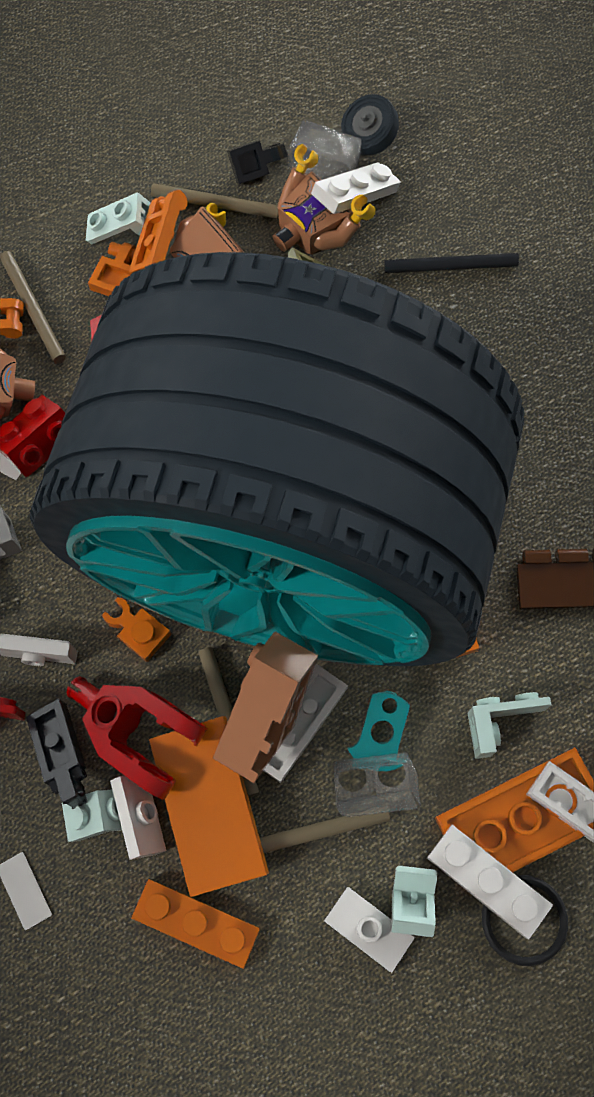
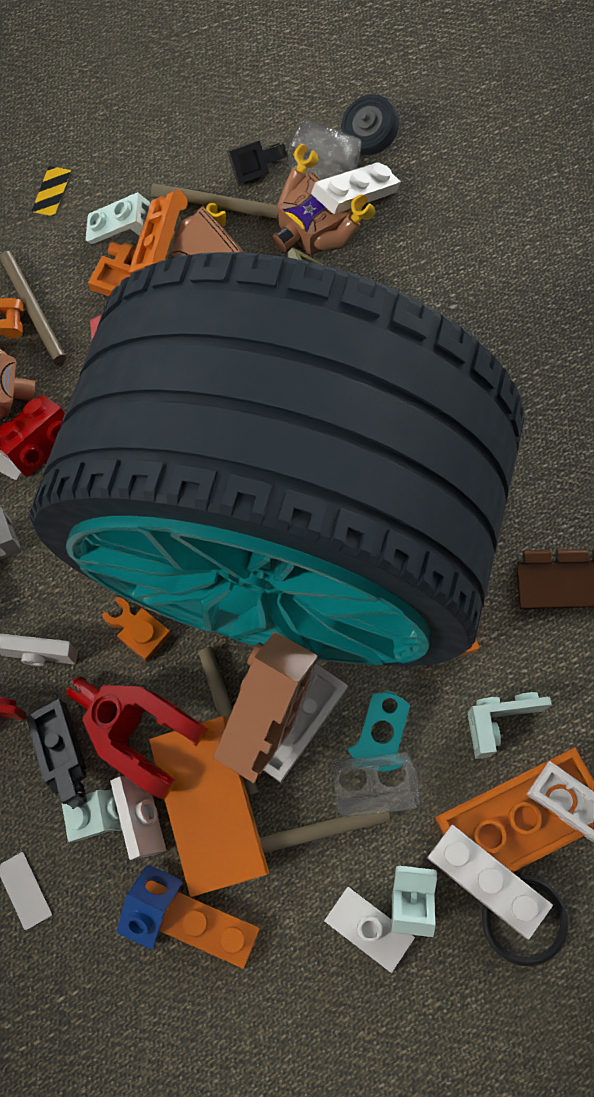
black bar [384,253,519,274] -> none
none -> sticker [32,166,71,216]
none -> blue bracket [117,865,182,949]

